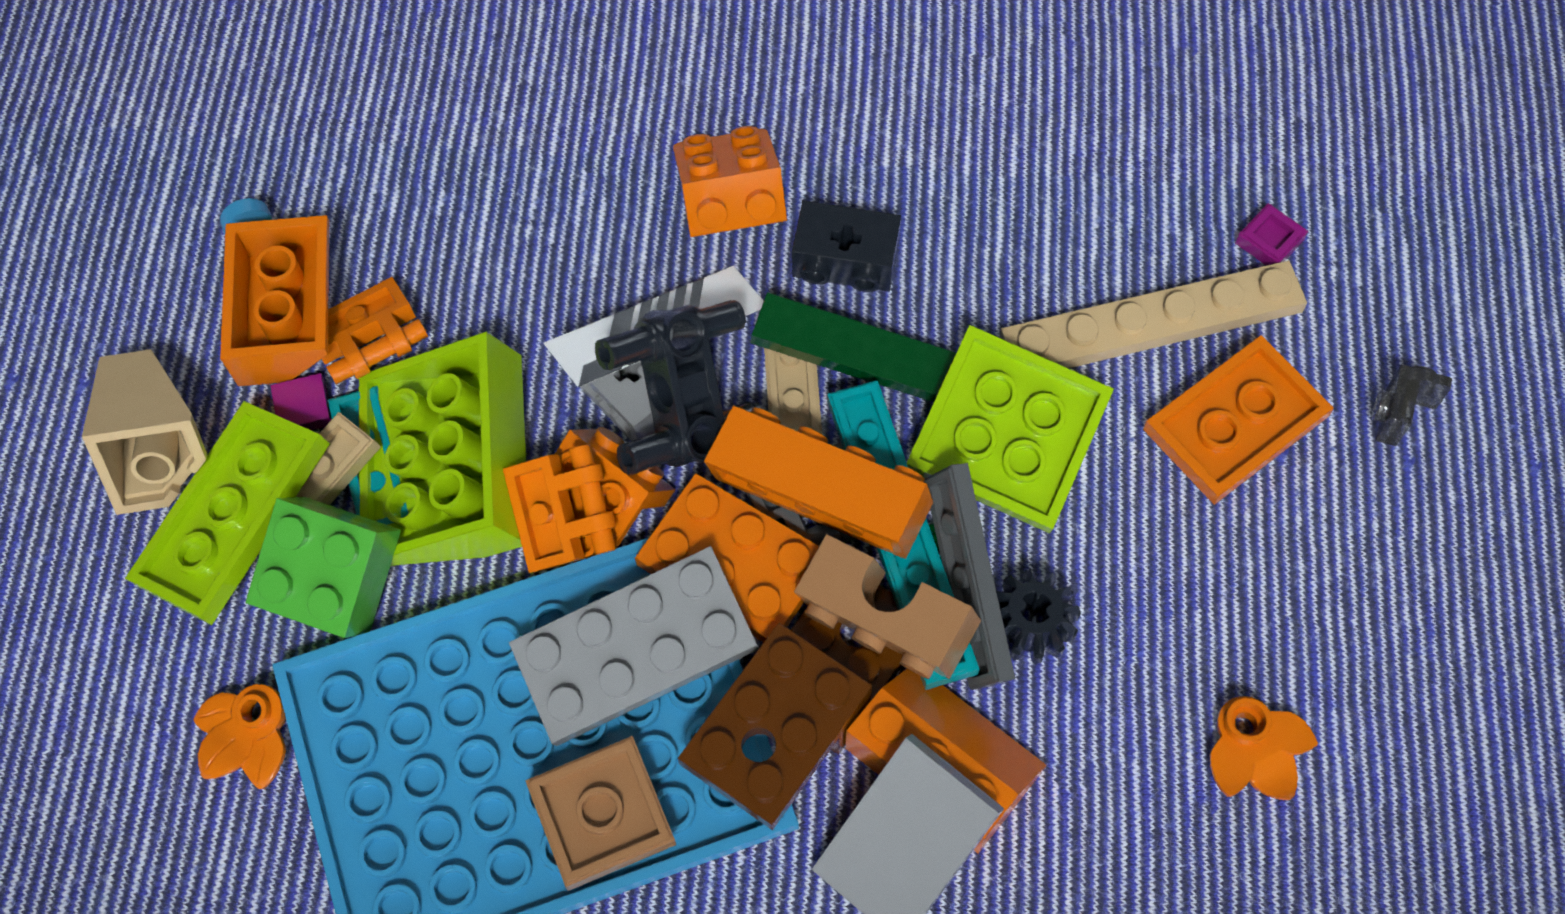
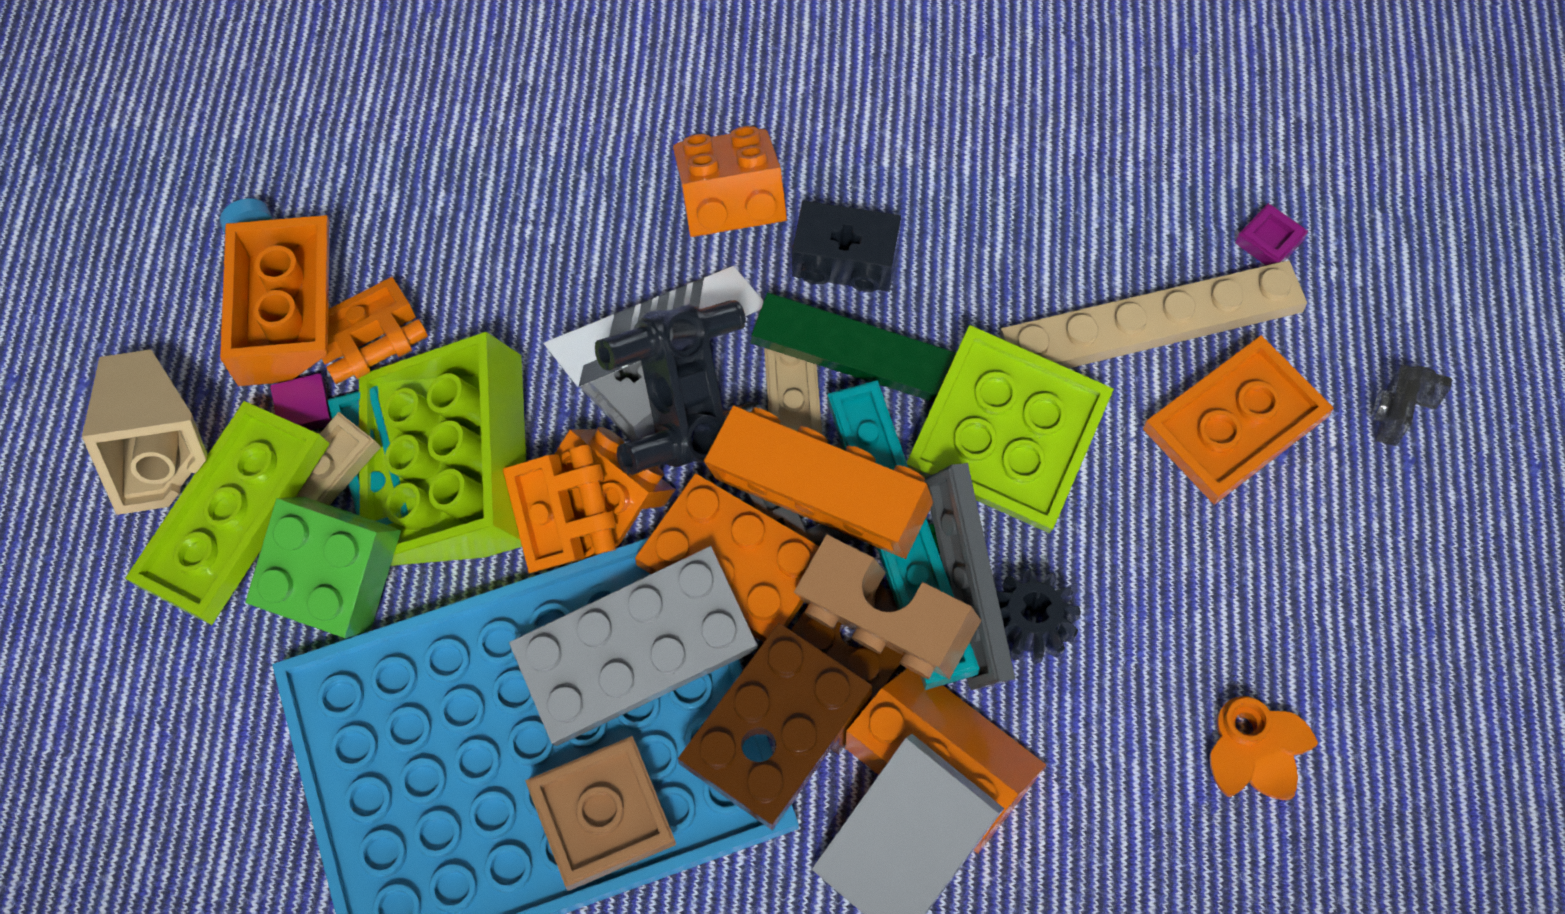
orange plate [193,684,286,789] -> none

